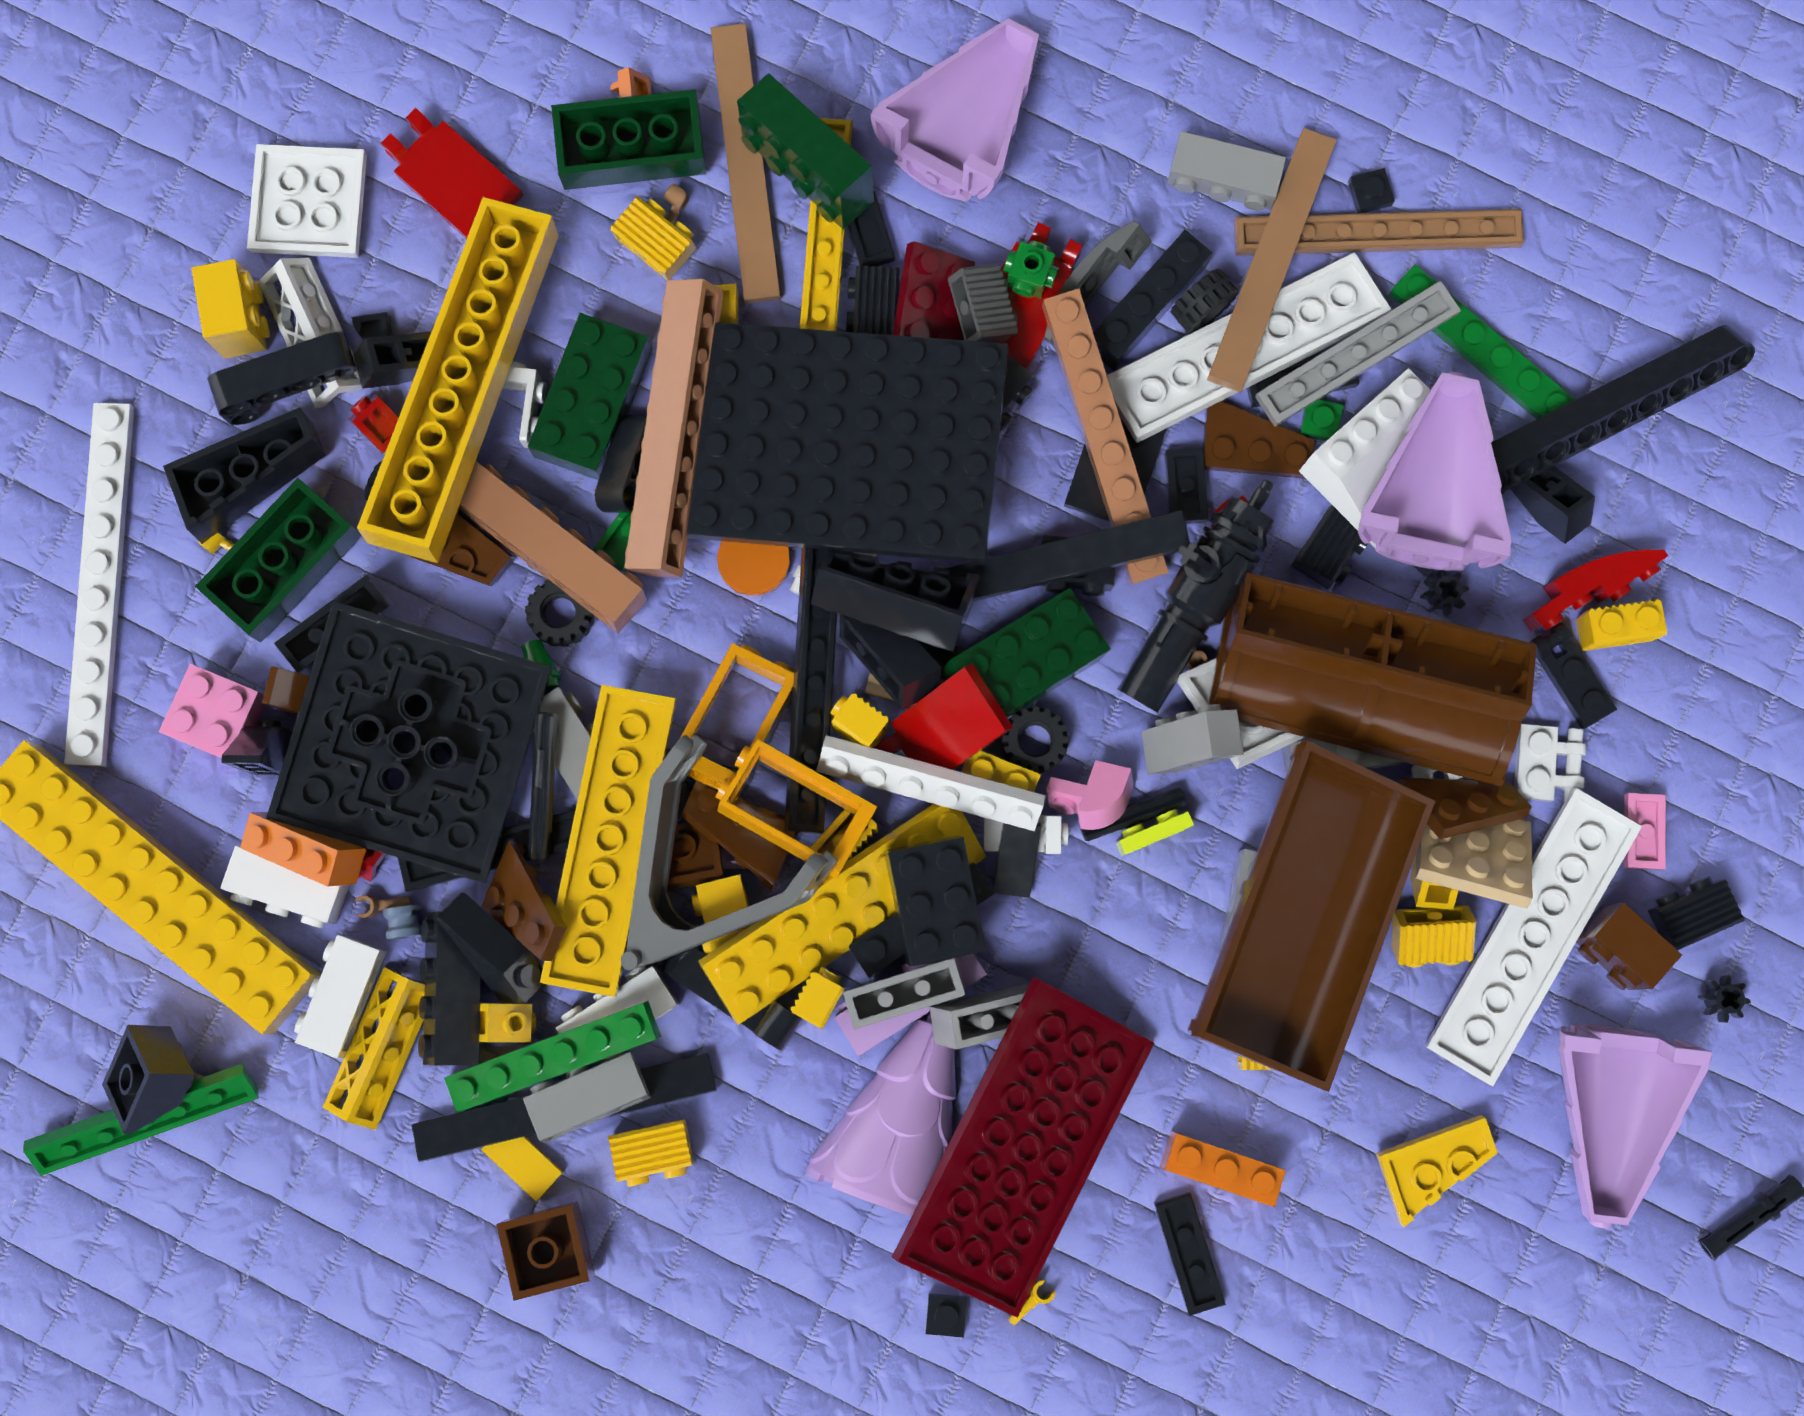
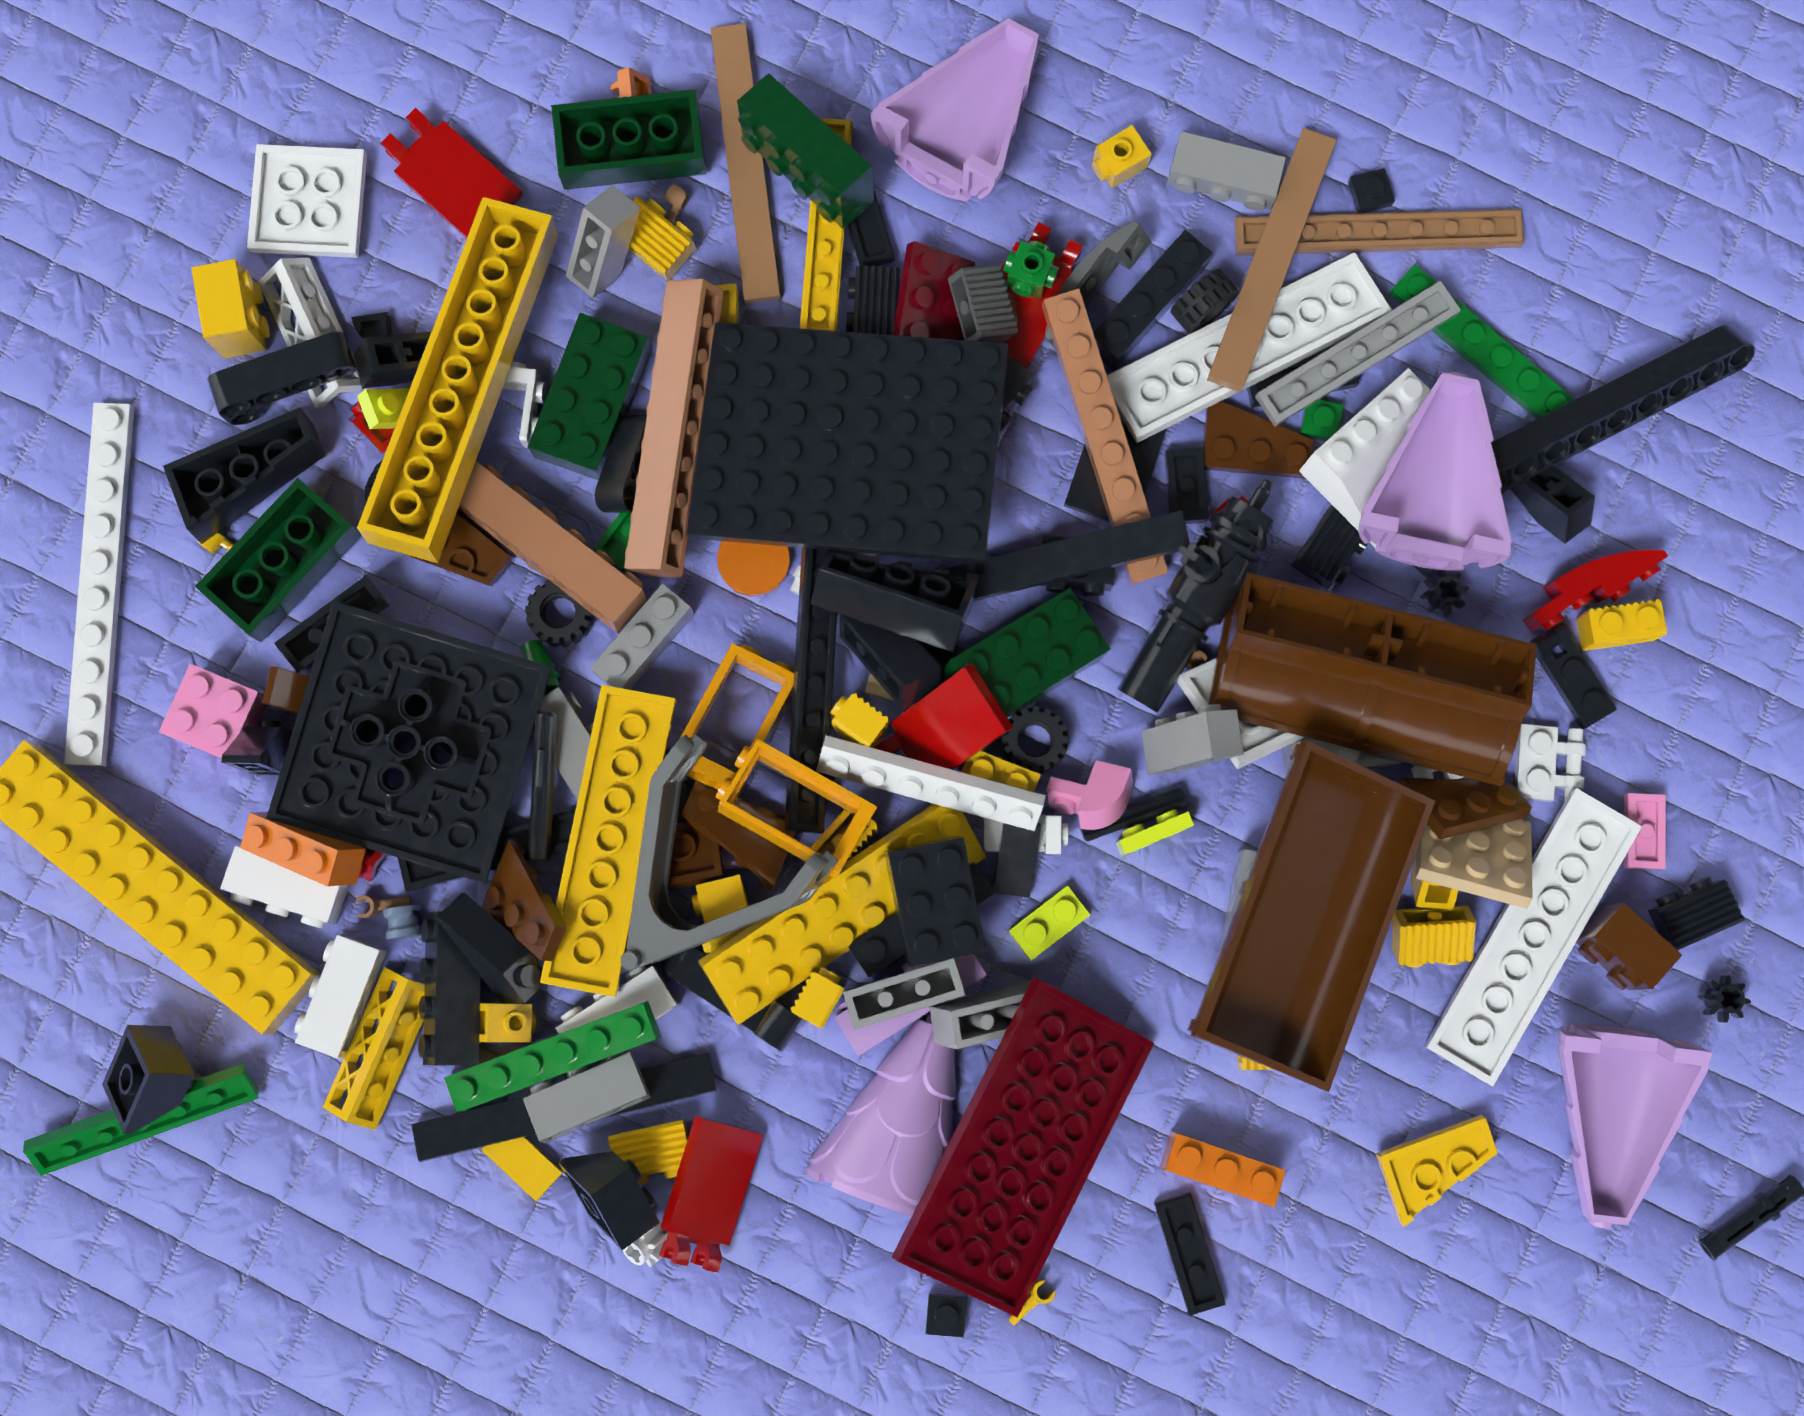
reddish brown brick [496,1201,595,1301] -> none
none -> neon yellow plate [357,388,410,429]
none -> black slope [558,1151,660,1250]
none -> light grey brick [566,184,641,298]
none -> light grey brick [590,584,694,690]
none -> white gear [623,1222,668,1267]
none -> red tile [659,1116,764,1273]
none -> neon yellow plate [1008,885,1090,961]
none -> yellow brick [1092,125,1152,189]

